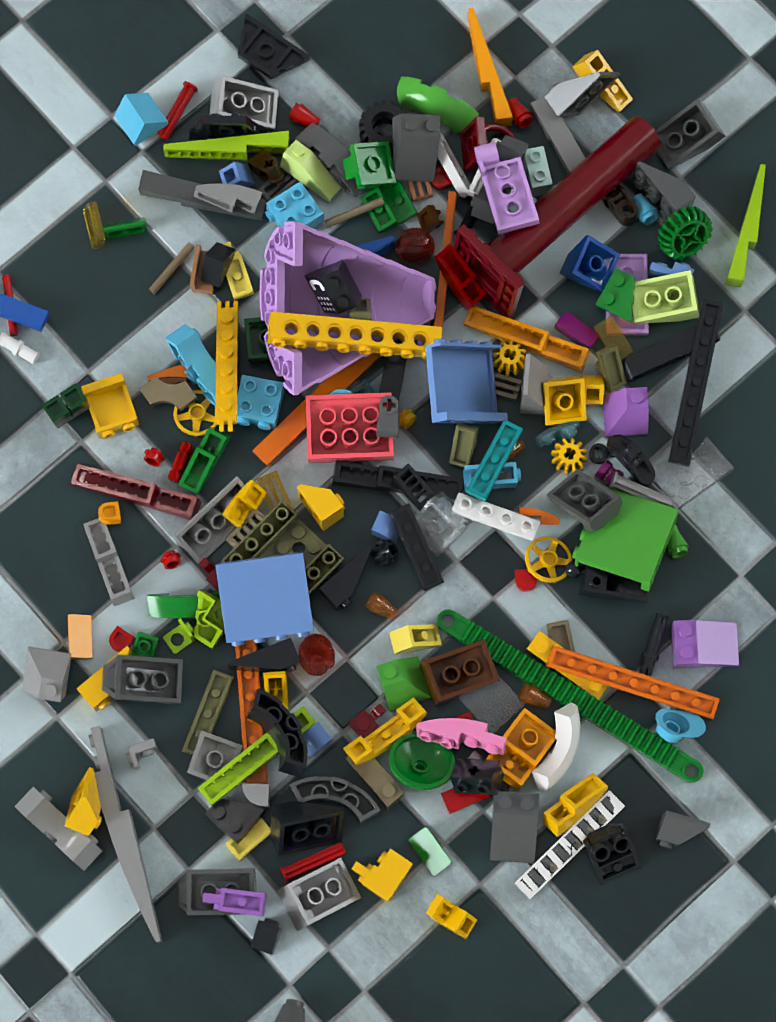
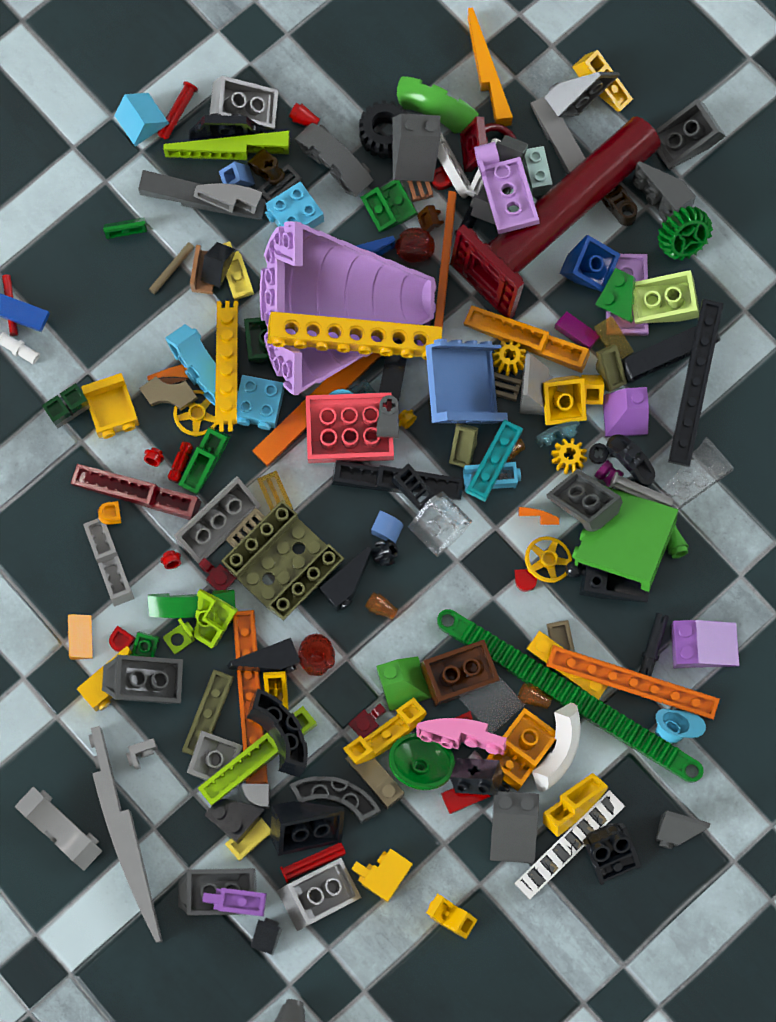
light grey slope [22,646,71,702] -> none
yellow slope [64,767,102,836] -> none
clear yellow tile [83,201,106,249] -> none
medium blue panel [215,551,314,646] -> none
yellow slope [222,480,267,527] -> none
black wing [238,14,310,79] -> none
yellowish green slope [279,140,341,202] -> none
yellow slope [297,484,345,531] -> none
medium blue brick [303,722,332,758] -> none
black slope [305,260,362,314] -> none
dark tan bar [325,197,385,228] -> none
green panel [343,141,396,190] -> none
olive tile [350,298,372,320] -> none
black tile [389,503,444,591] -> none
light yellow slope [389,624,442,654] -> none
slope [408,826,452,876] -> none
red slope [435,243,486,309] -> none
white bracket [452,493,540,541] -> none
red cone [508,97,533,128] -> none
medium azure cone [632,193,659,225] -> none
medium blue slope [648,262,695,278] -> none
lime slope [725,164,766,287] -> none

